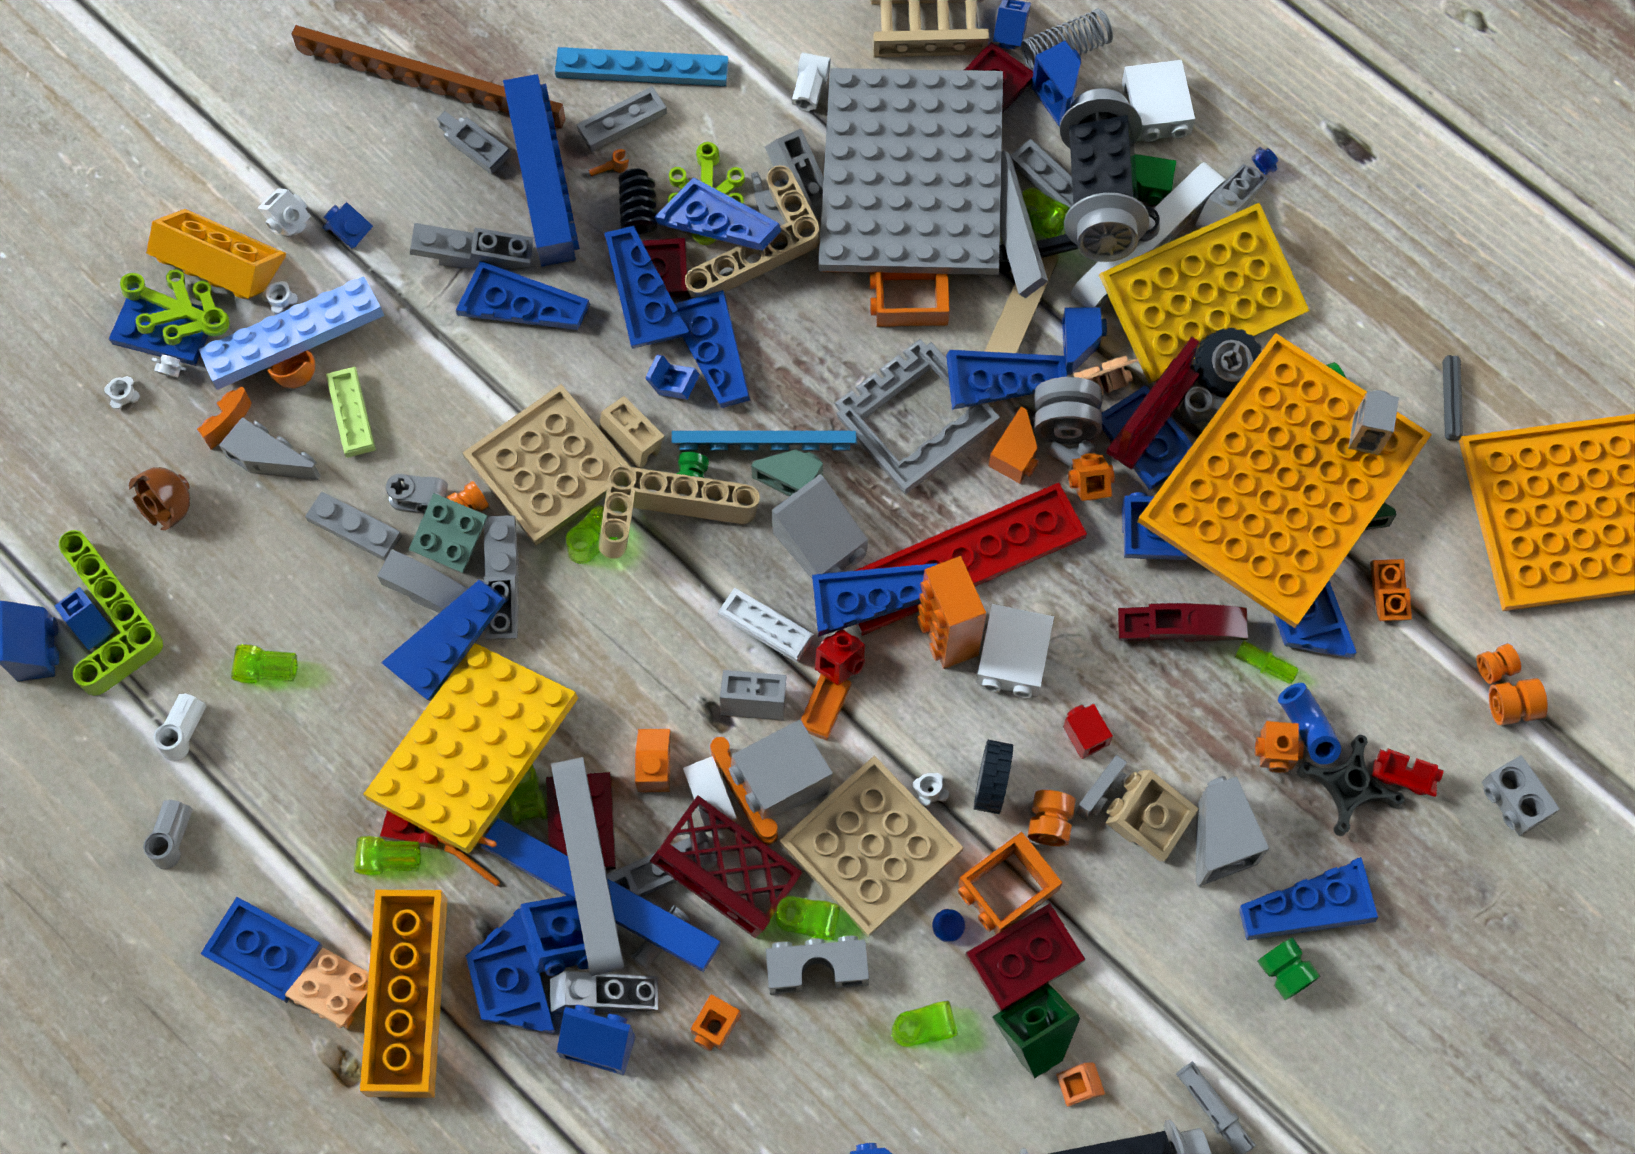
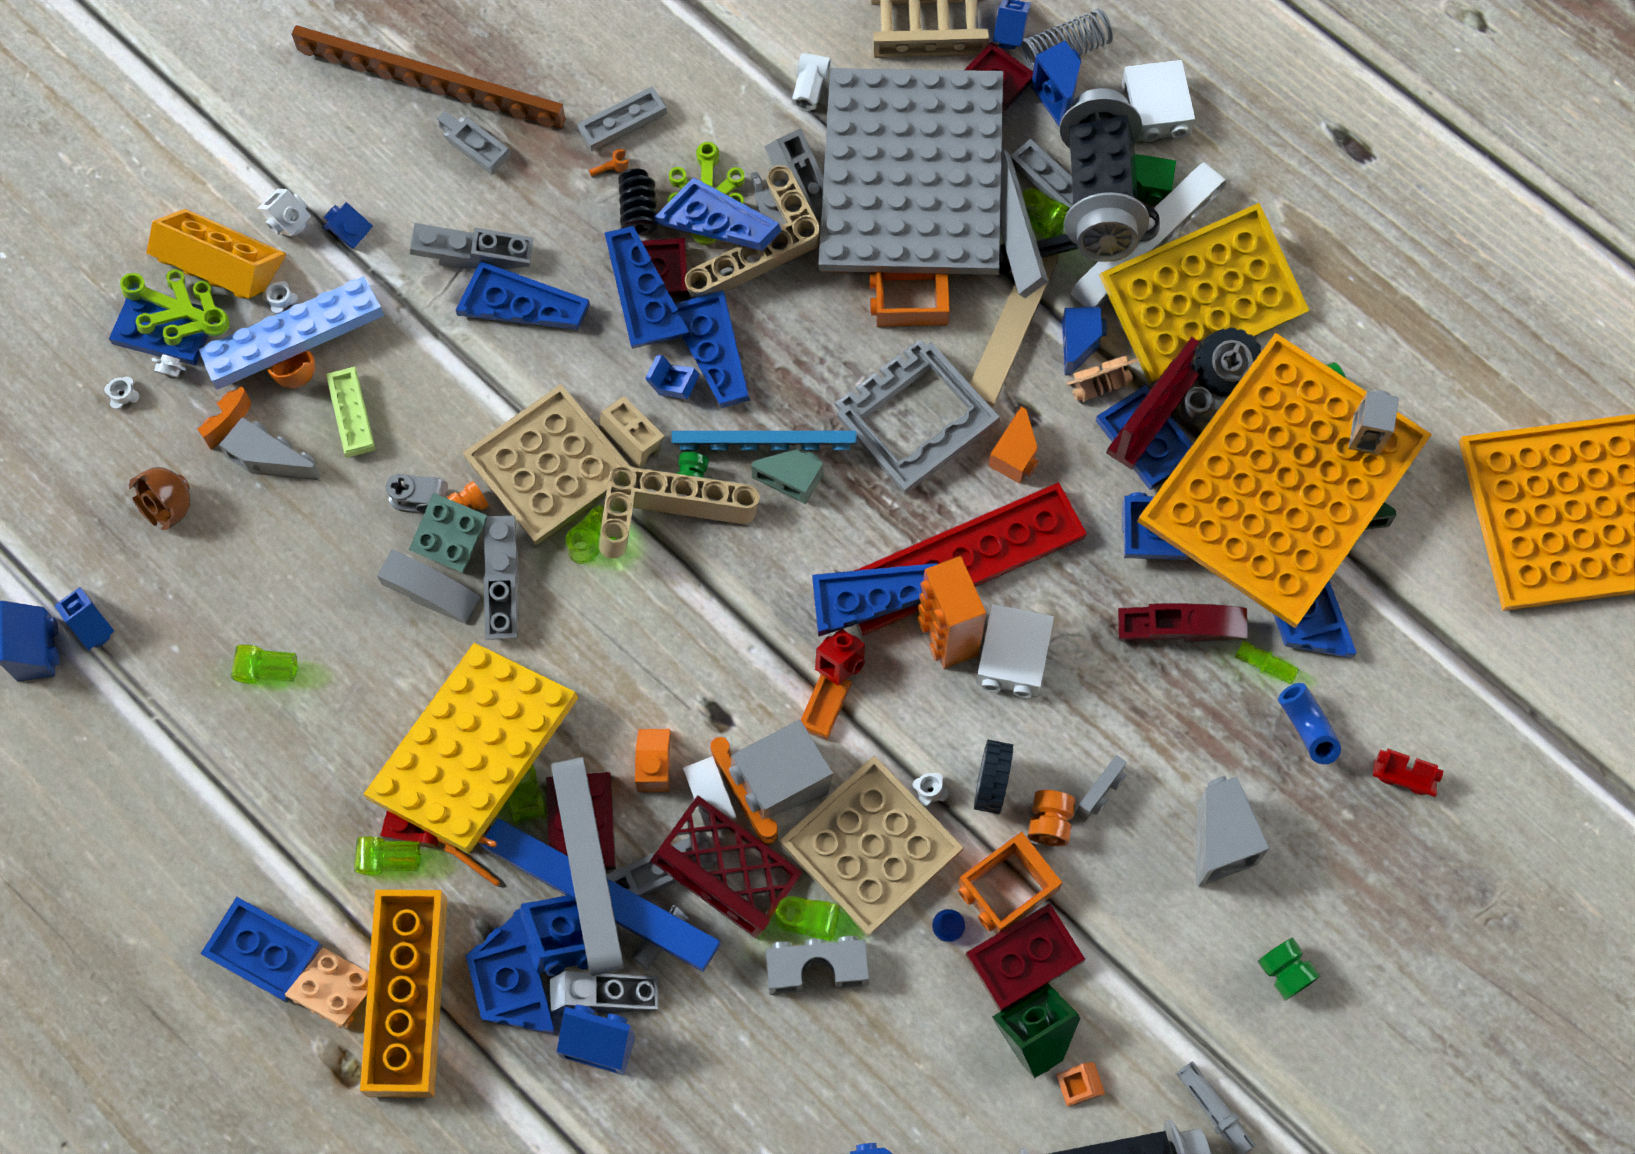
lime beam [58,530,163,696] -> none
light grey piece [143,800,193,869] -> none
white piece [153,693,206,761] -> none
light grey plate [305,491,402,561] -> none
blue wing [381,580,507,701] -> none
blue brick [503,74,580,267] -> none
dark azure plate [555,47,729,87] -> none
orange brick [690,994,741,1051] -> none
white plate [718,588,814,663] -> none
light grey hinge [720,670,787,720] -> none
light grey slope [772,474,868,578] -> none
clear neon green piece [891,1001,958,1047] -> none
blue wing [946,350,1067,410] -> none
light grey wheel [1035,377,1102,444] -> none
light grey arm [1048,440,1095,466] -> none
red brick [1063,704,1113,759] -> none
orange brick [1068,453,1115,501] -> none
tan plate [1105,770,1199,861] -> none
light grey slope [1195,164,1268,229] -> none
blue wing [1239,857,1378,940] -> none
clear blue plate [1251,147,1278,175] -> none
orange brick [1255,721,1304,773] -> none
pearl dark grey piece [1297,735,1405,836] -> none
orange slope [1370,559,1412,621] -> none
dark grey axle [1442,355,1463,441] -> none
orange wheel [1476,643,1522,684] -> none
light grey brick [1481,755,1560,836] -> none
orange wheel [1489,678,1548,726] -> none

